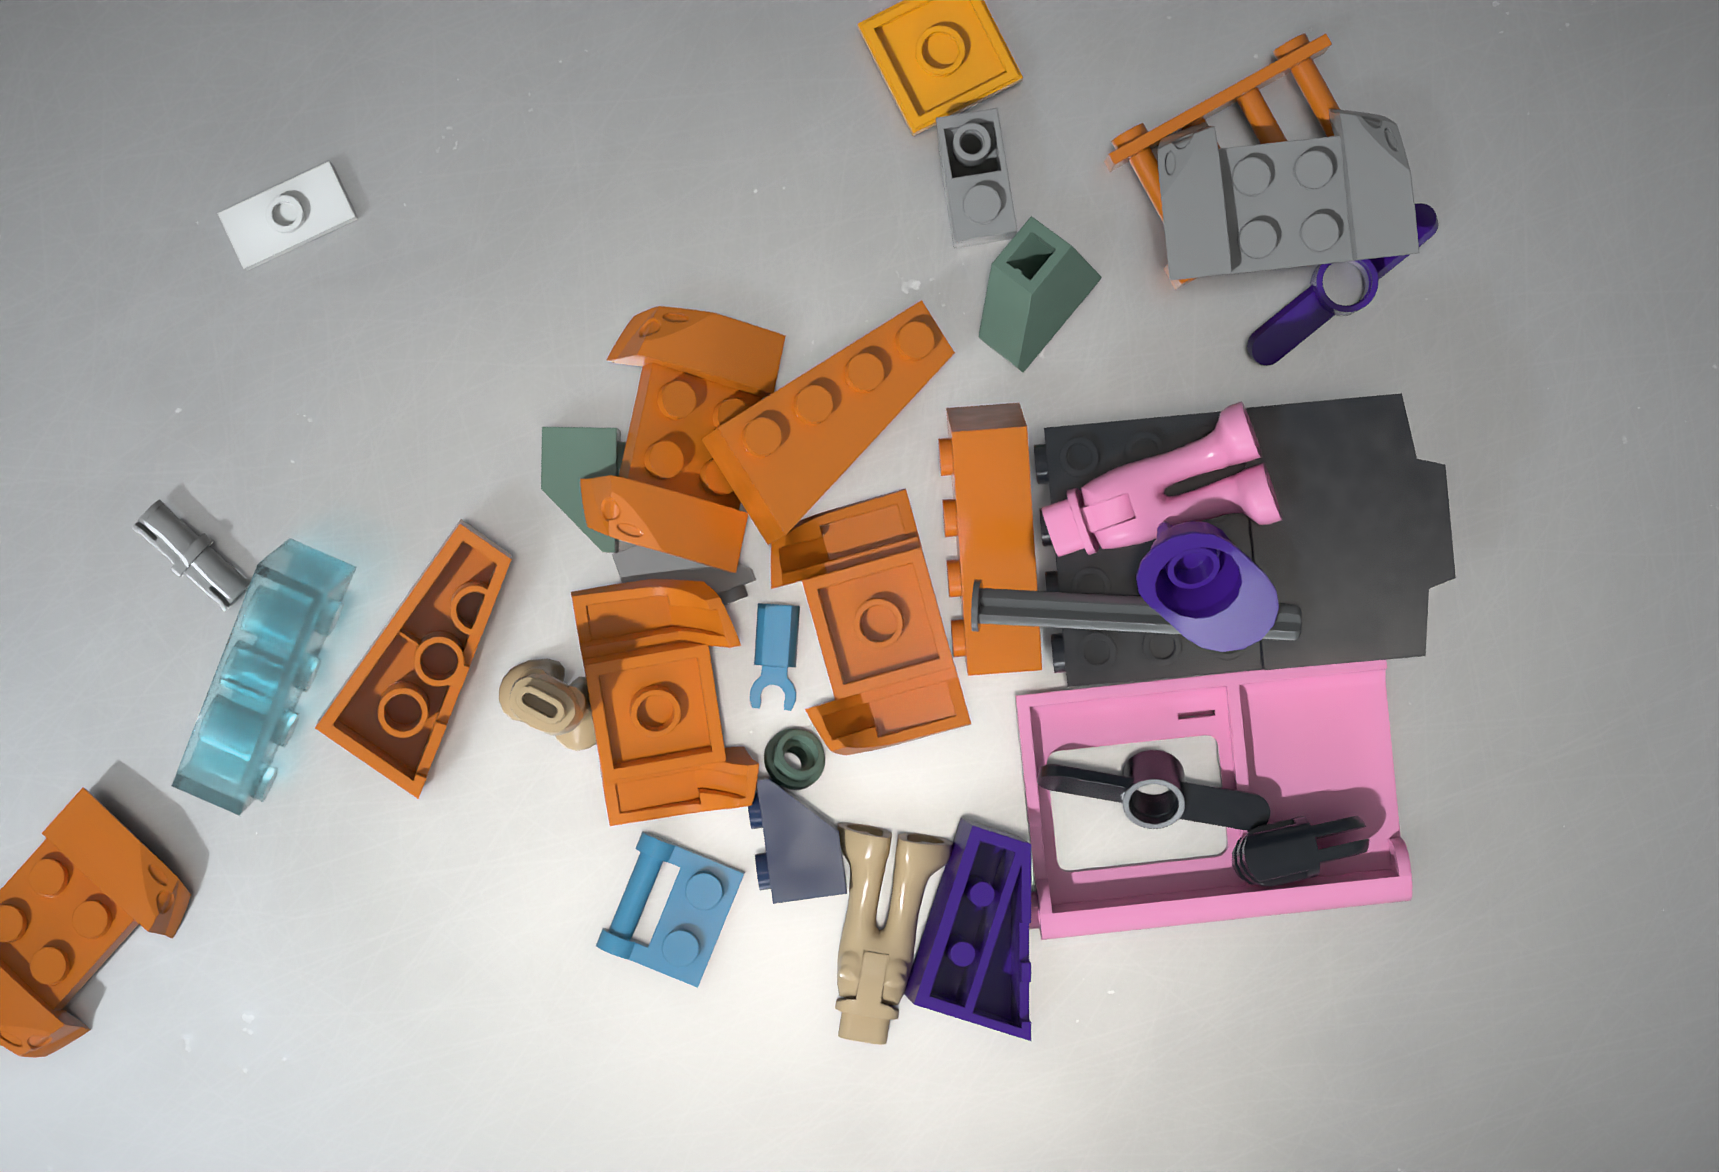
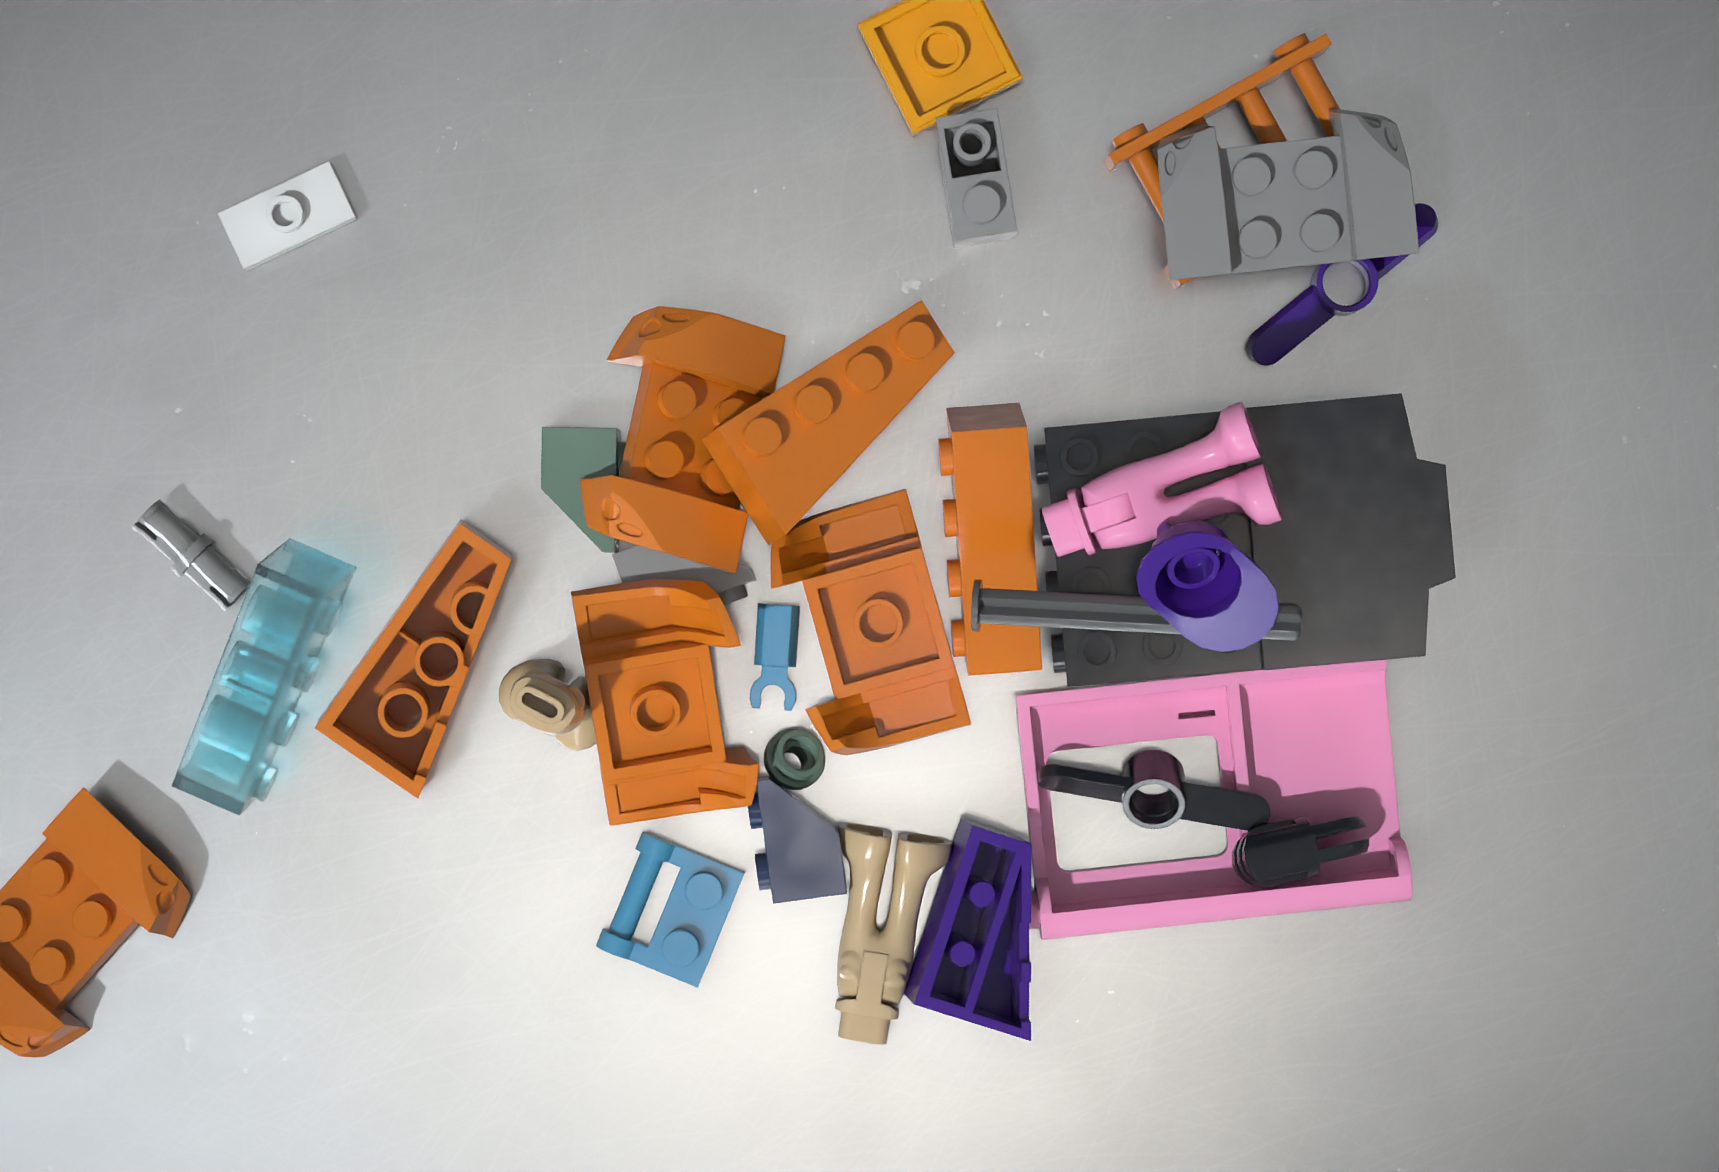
sand green slope [978,216,1102,373] -> none

